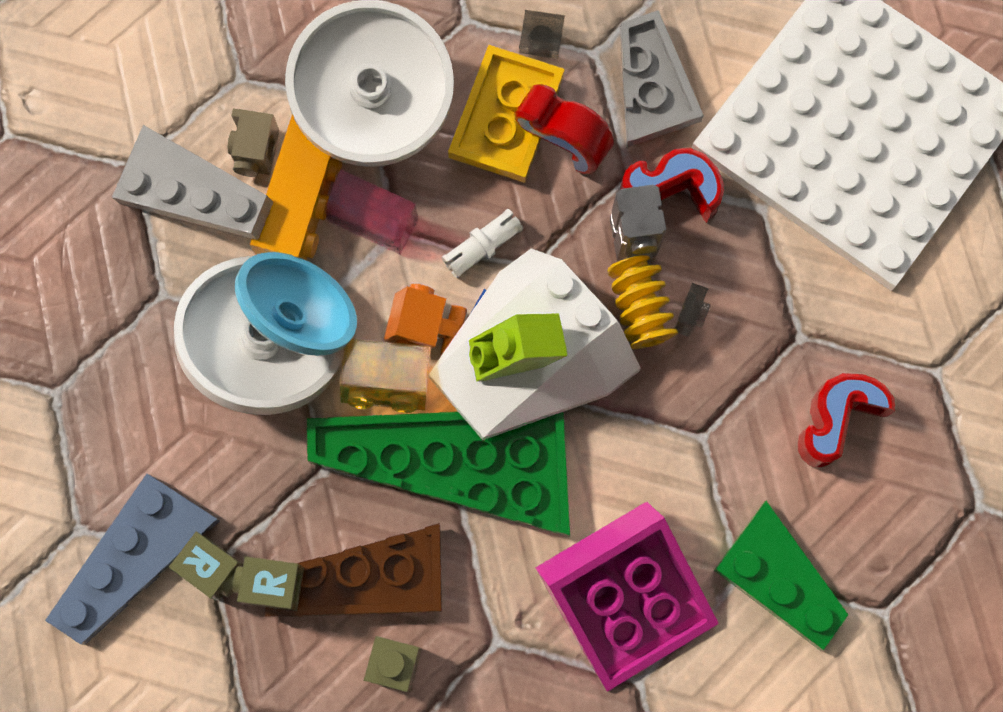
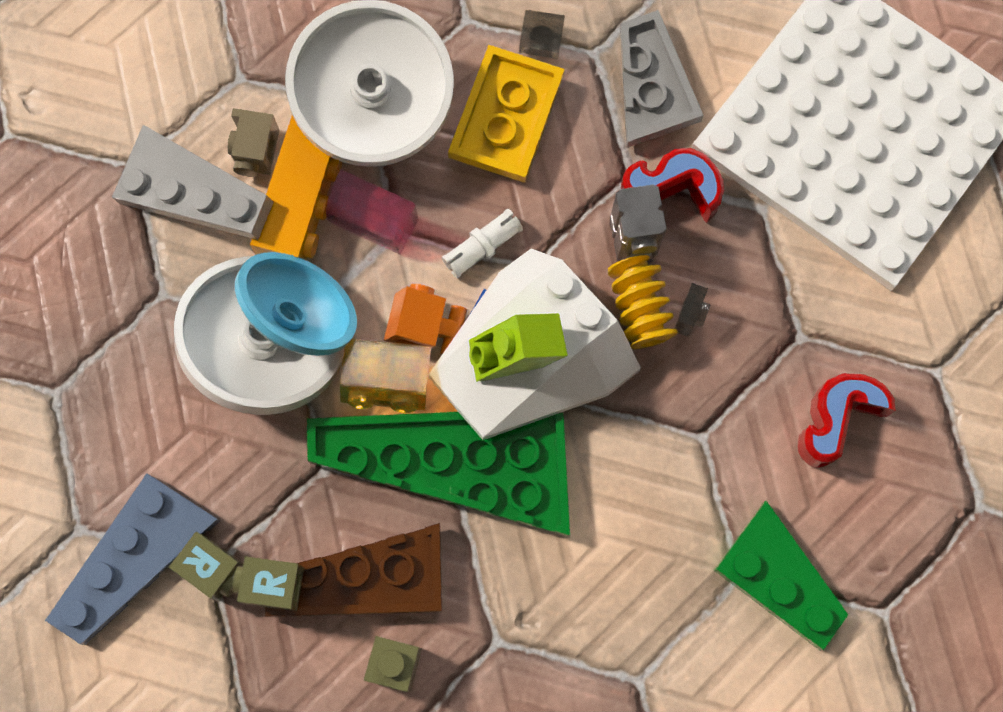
red animal [514,84,614,174] -> none
dark pink slope [535,501,719,692] -> none

